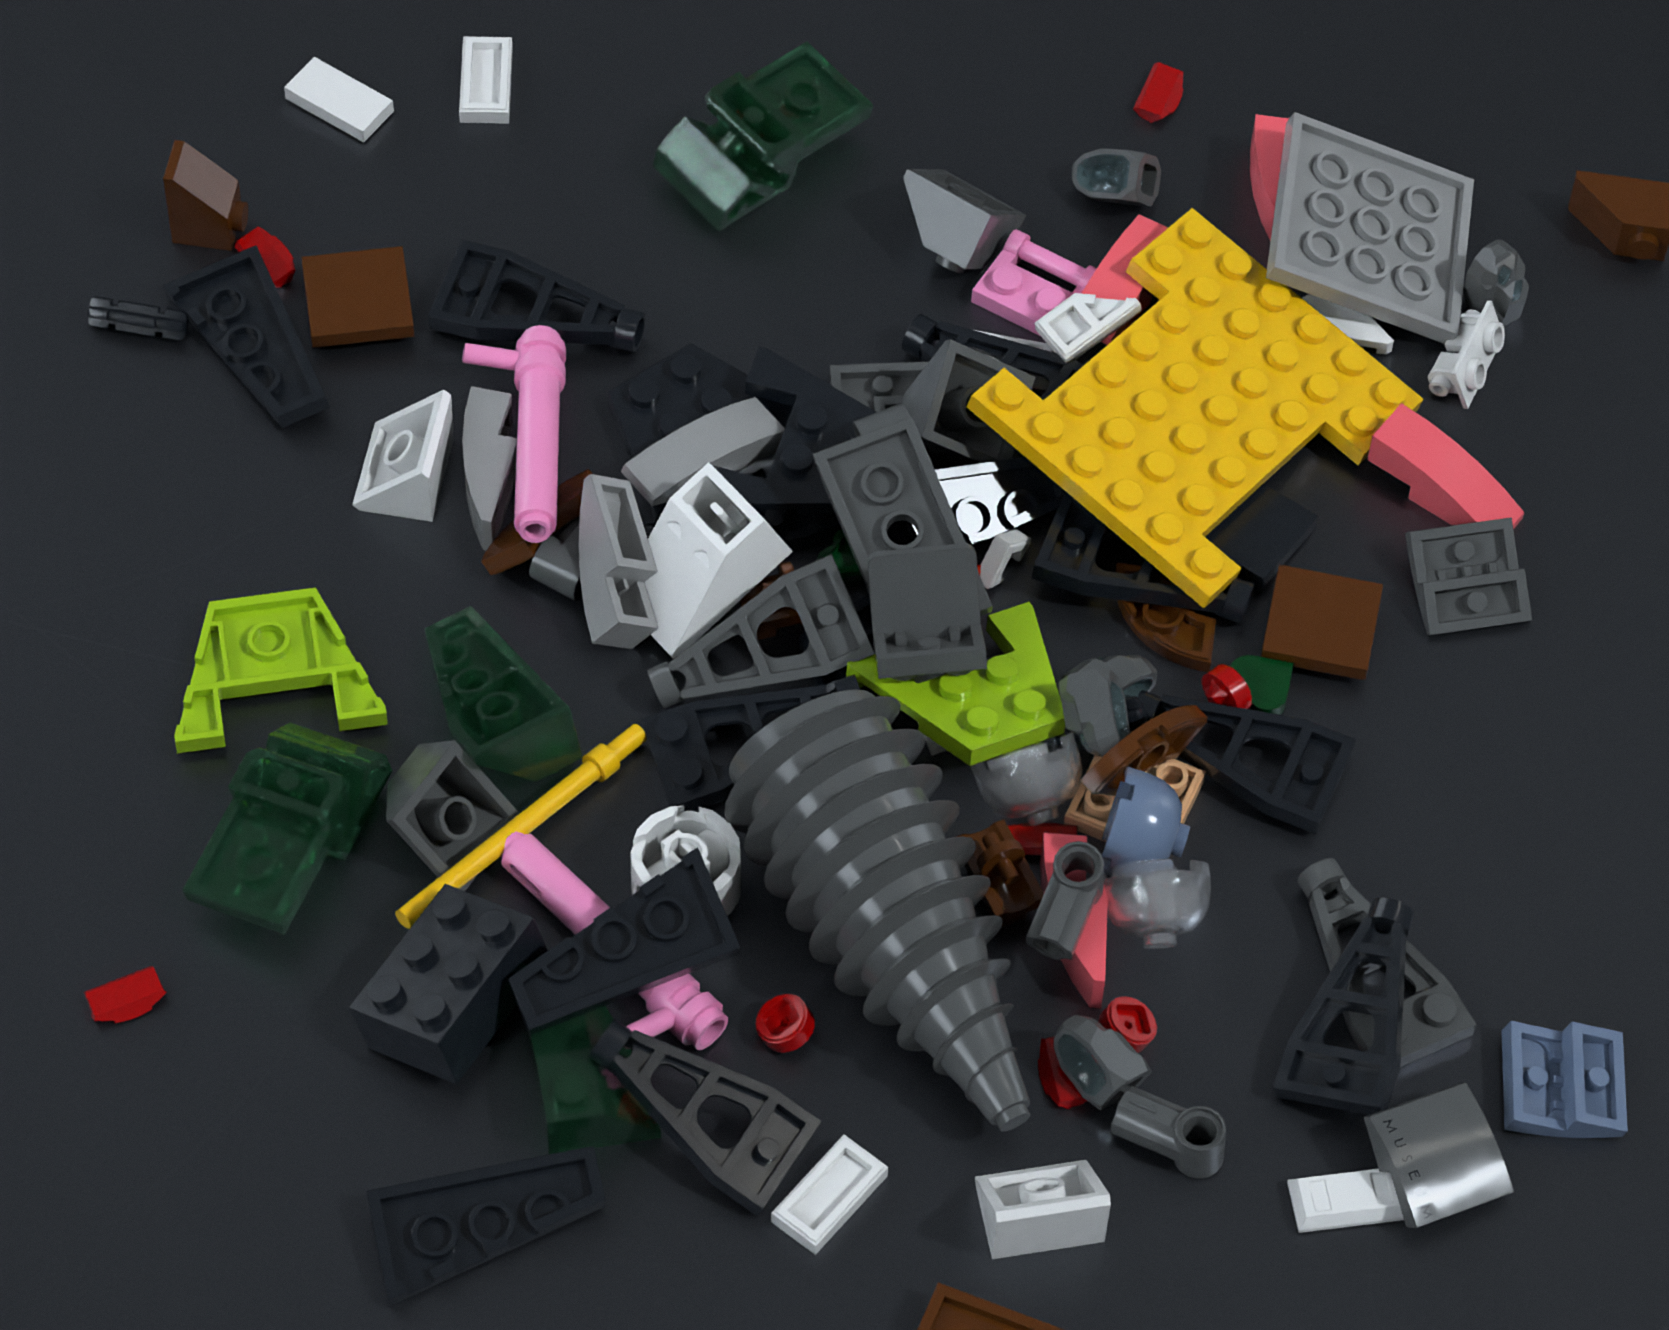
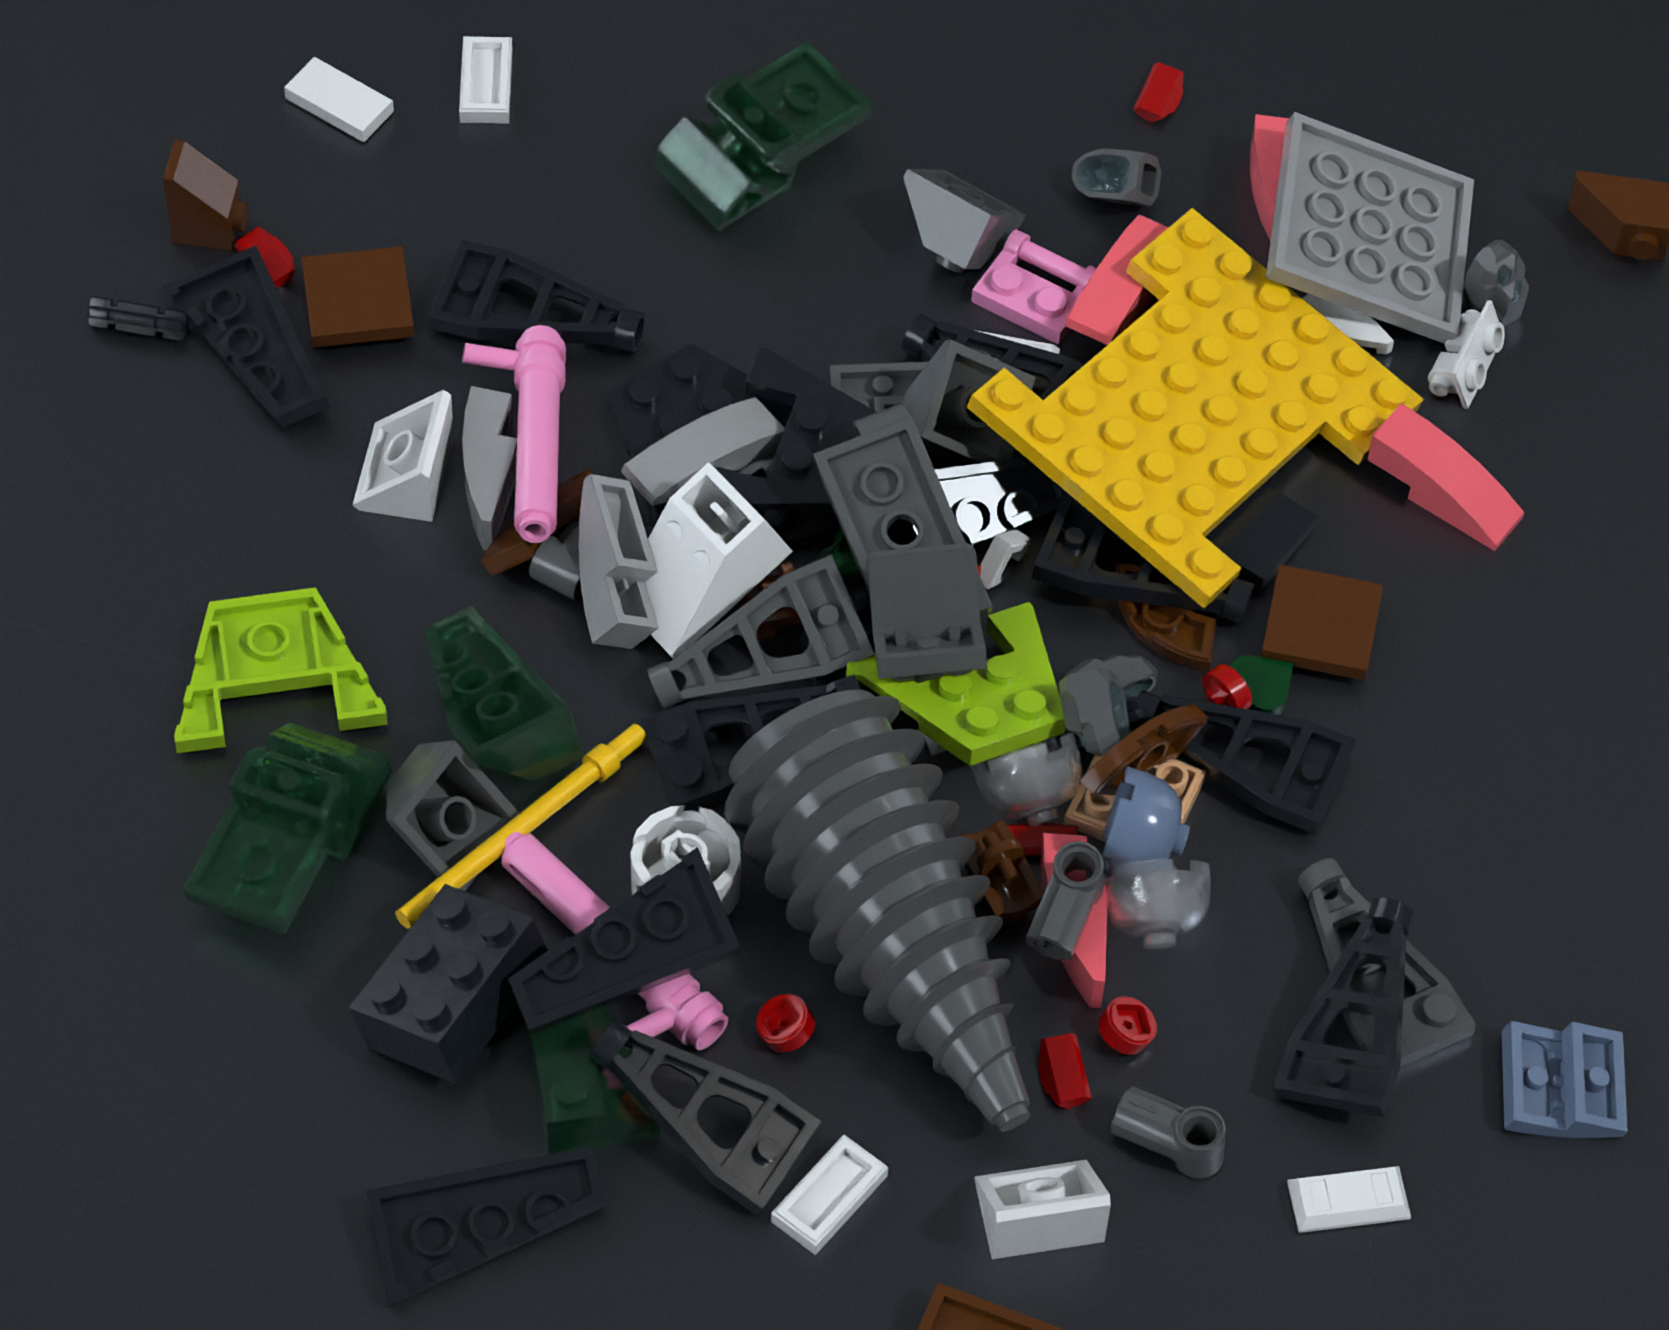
red piece [84,966,167,1023] -> none
white tile [1034,293,1142,364] -> none
dark grey rock [1054,1015,1152,1110] -> none
dark grey slope [1364,1082,1514,1228] -> none
dark grey slope [1405,517,1532,635] -> none

